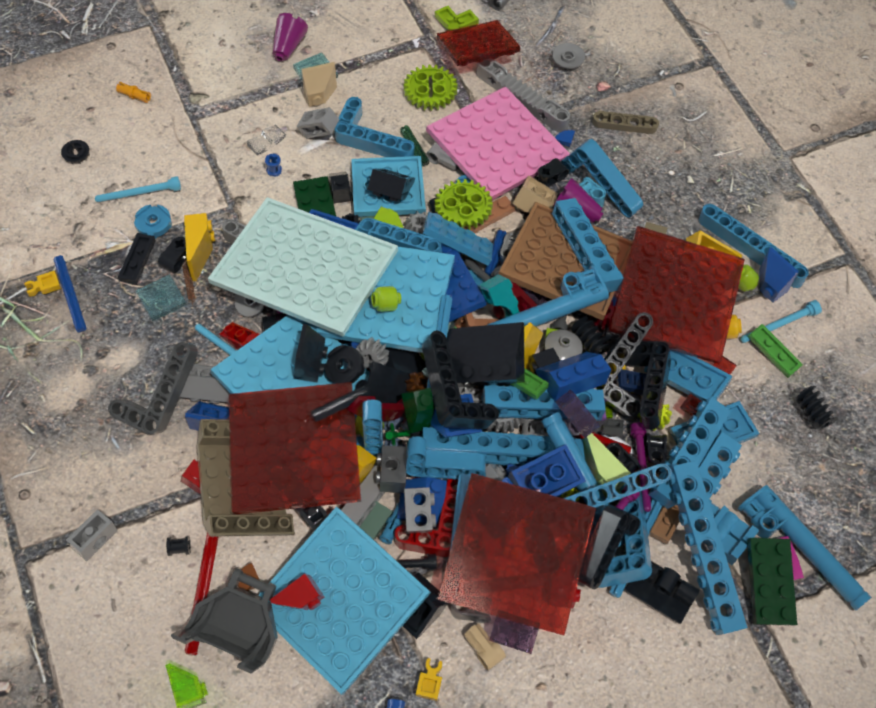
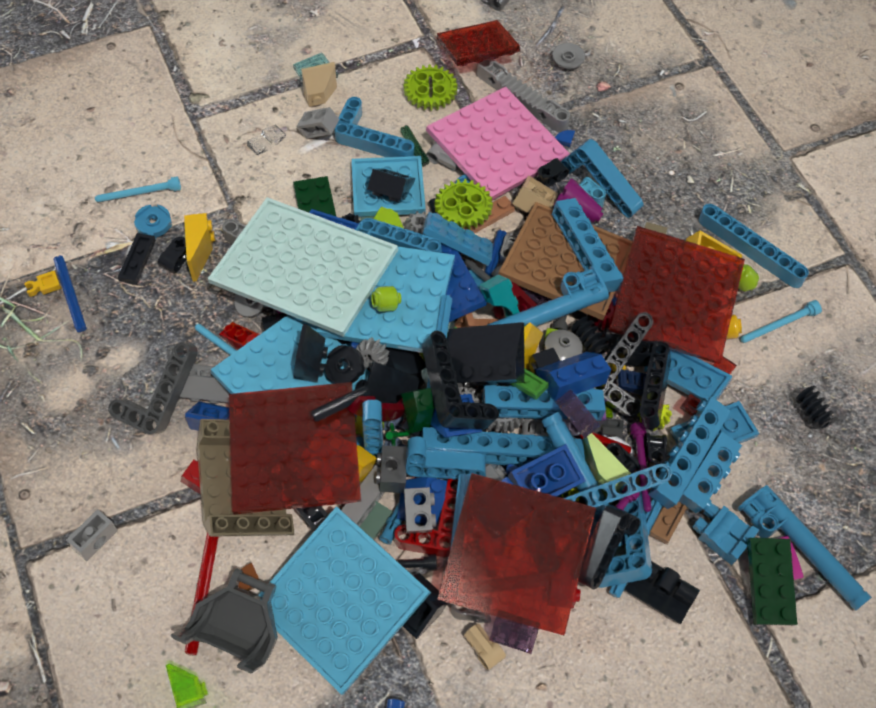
black gear [61,140,90,164] -> none
light orange pin [116,82,151,103] -> none
clear light blue plate [135,274,187,321] -> none
black bush [166,536,191,556] -> none
nougat piece [182,260,196,306] -> none
blue bush [265,154,282,177] -> none
red slope [270,574,325,610] -> none
magenta cone [272,13,308,62] -> none
black slope [329,172,351,203] -> none
reddish brown gear [405,371,428,391] -> none
yellow plate [416,658,442,701] -> none
lime plate [435,5,479,32] -> none
dark tan beam [592,111,659,134] -> none
dark azure brick [668,460,748,635] -> none
bright green tile [748,324,803,378] -> none
blue slope [759,247,799,303] -> none

